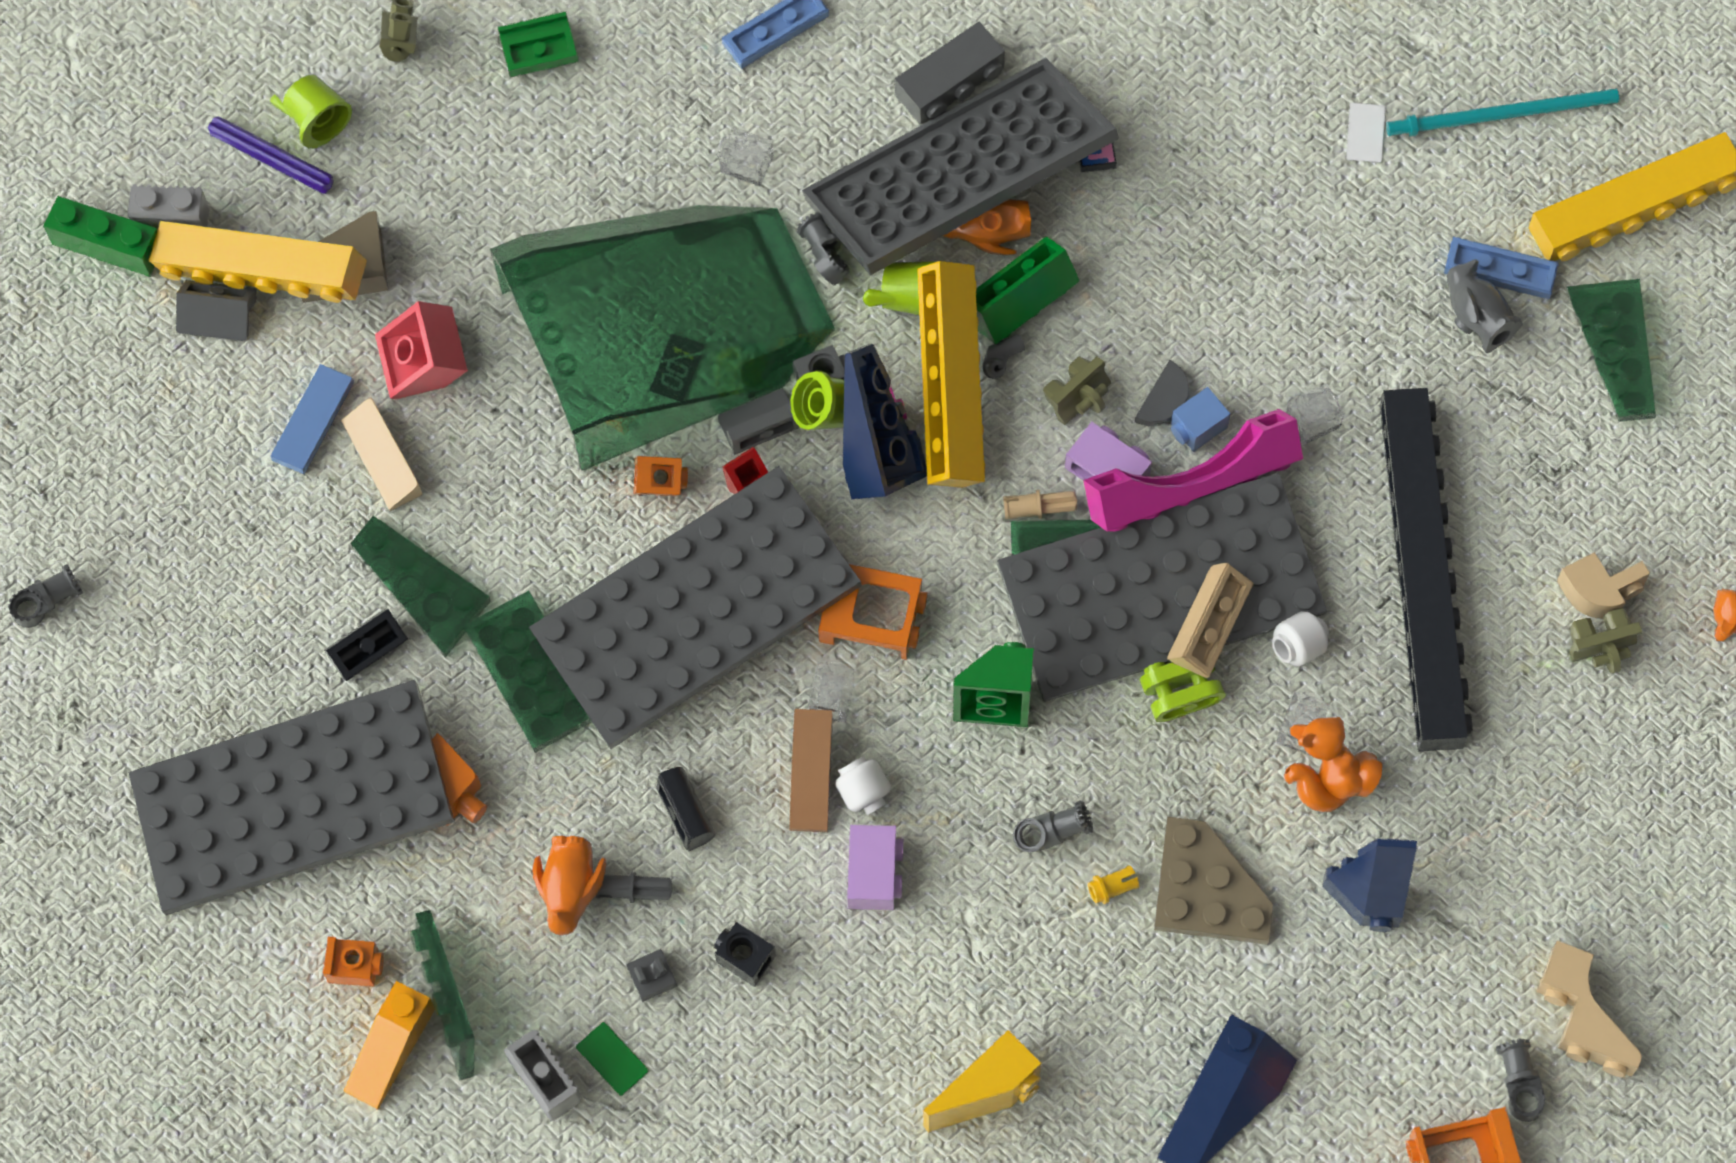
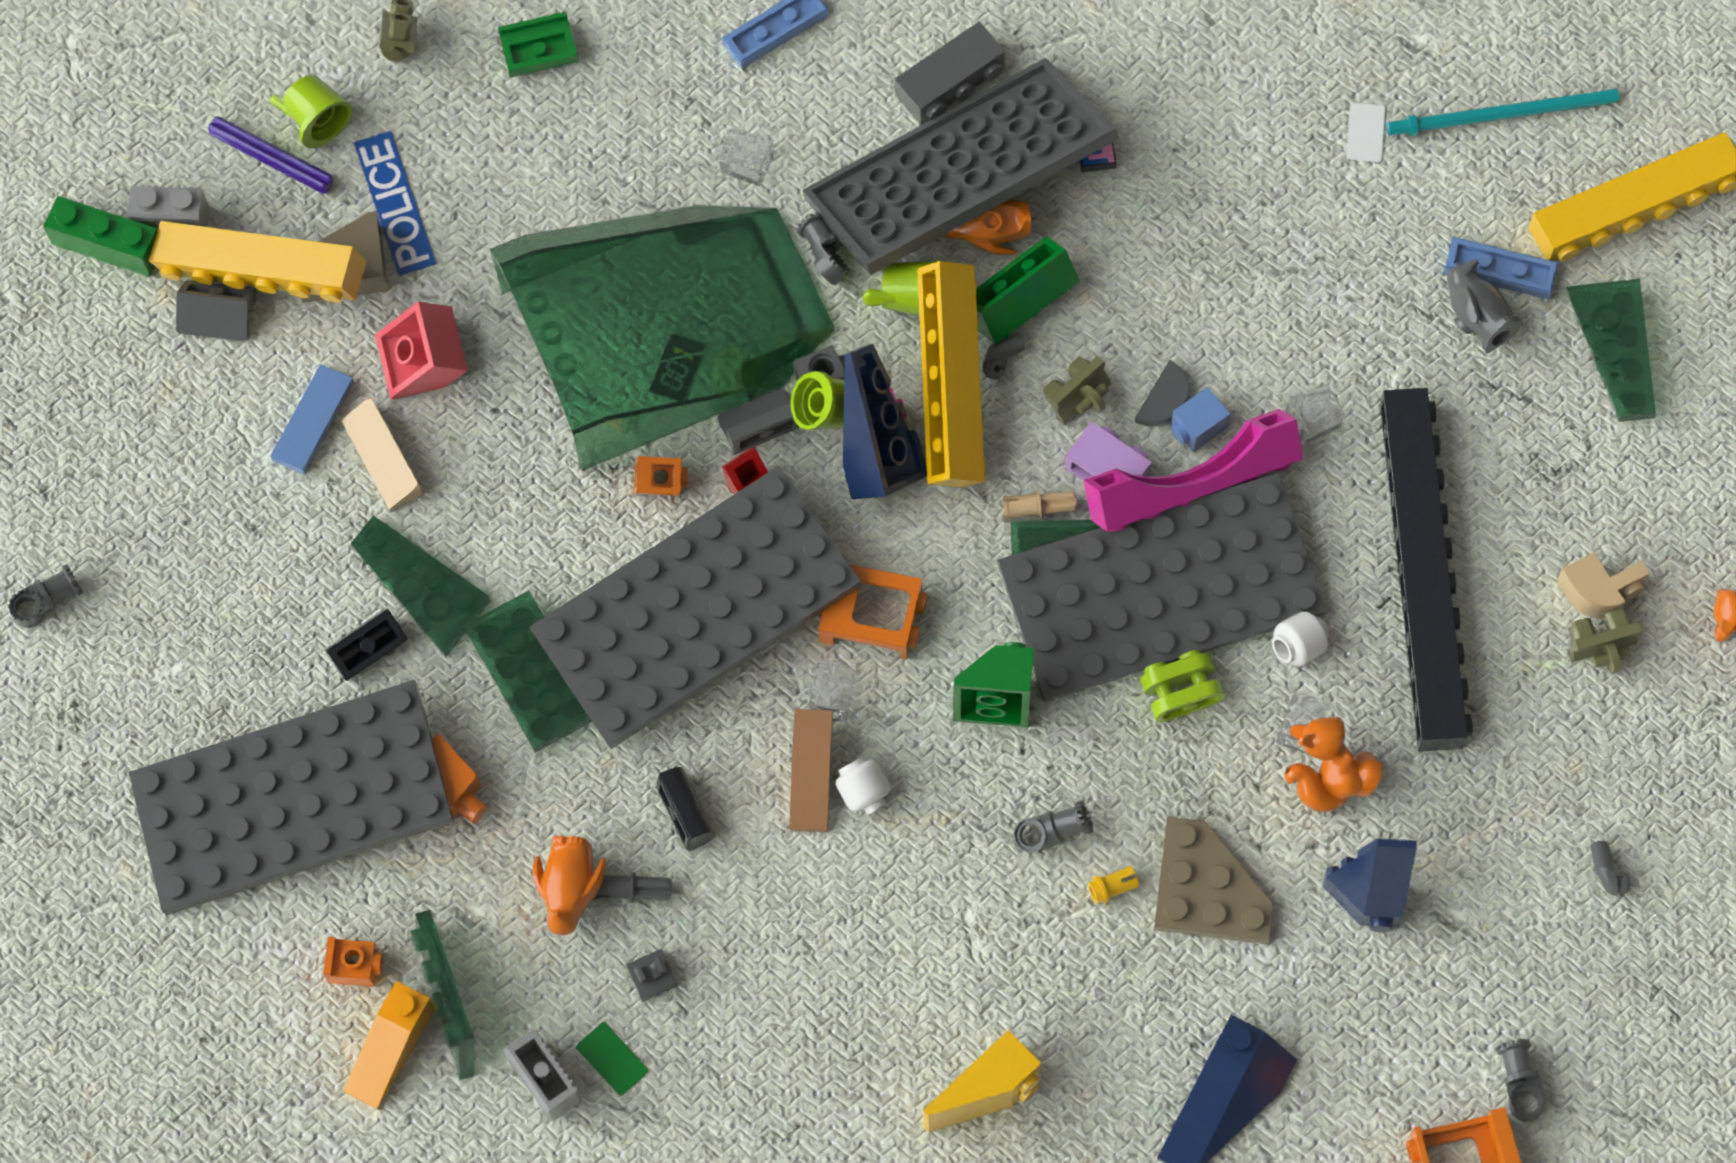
black brick [714,922,776,987] -> none
lavender brick [847,825,904,910] -> none
tan slope [1167,563,1254,678] -> none
tan arch [1536,941,1641,1077] -> none
none -> blue sticker [353,131,436,276]
none -> dark grey arm [1590,841,1631,896]

